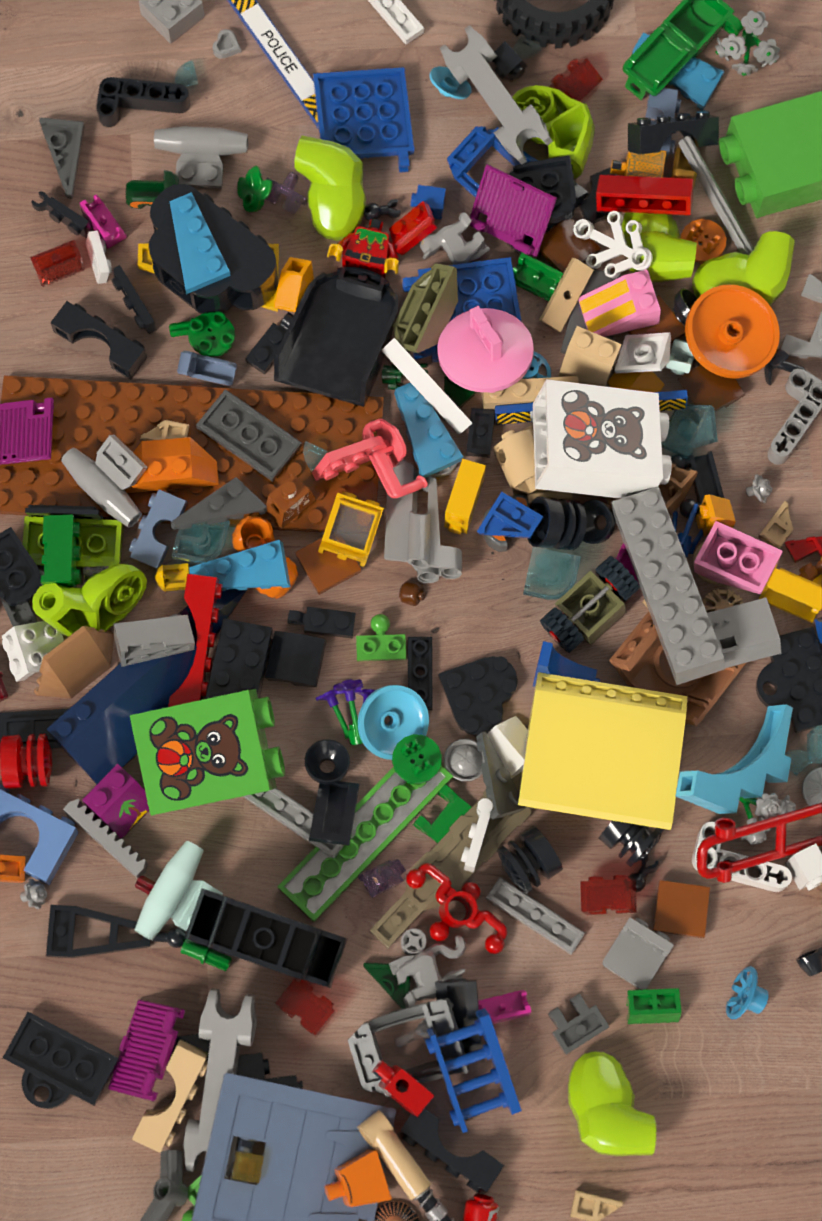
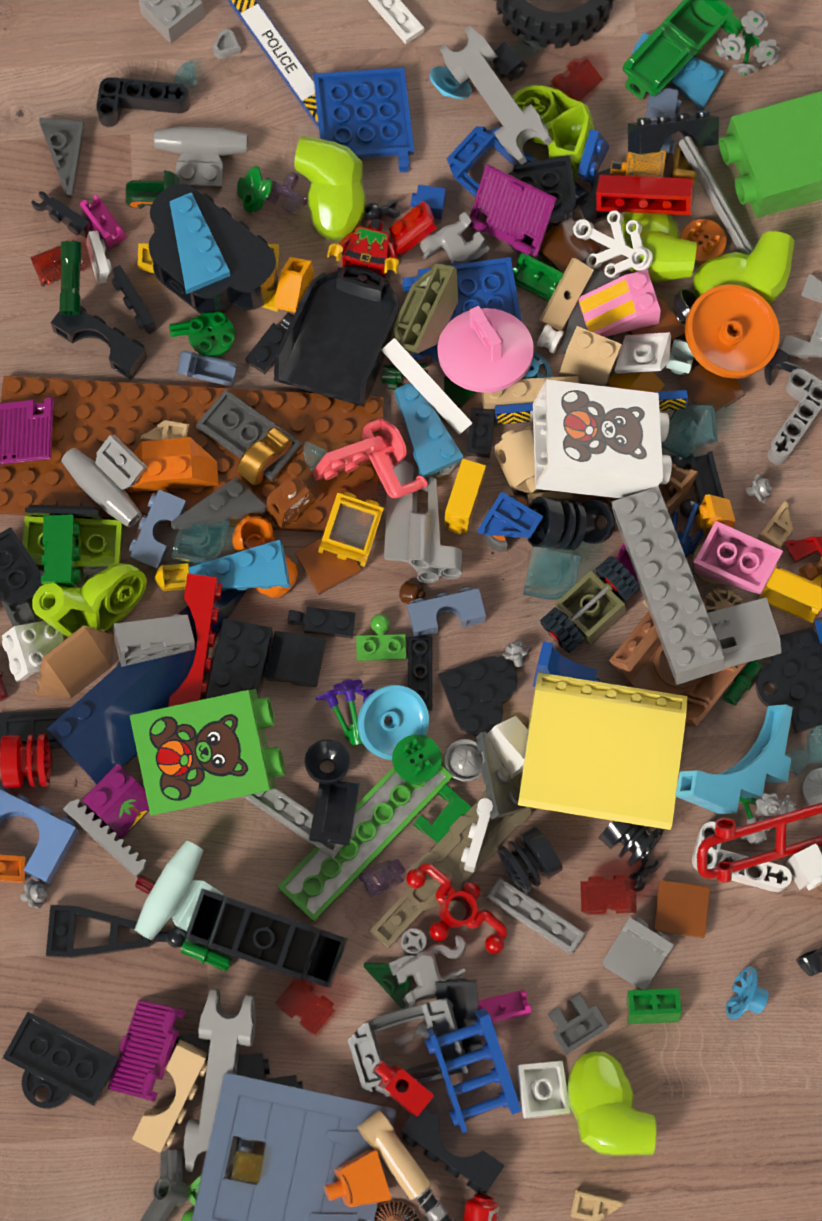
none -> dark green axle [59,241,82,316]
none -> pearl gold animal [238,427,292,485]
none -> sand blue arch [407,587,486,637]
none -> light grey plant [501,641,531,667]
none -> white slope [516,1061,571,1118]
none -> white wheel [537,324,564,354]
none -> blue wing [577,130,610,183]
none -> dark green pin [723,660,763,706]

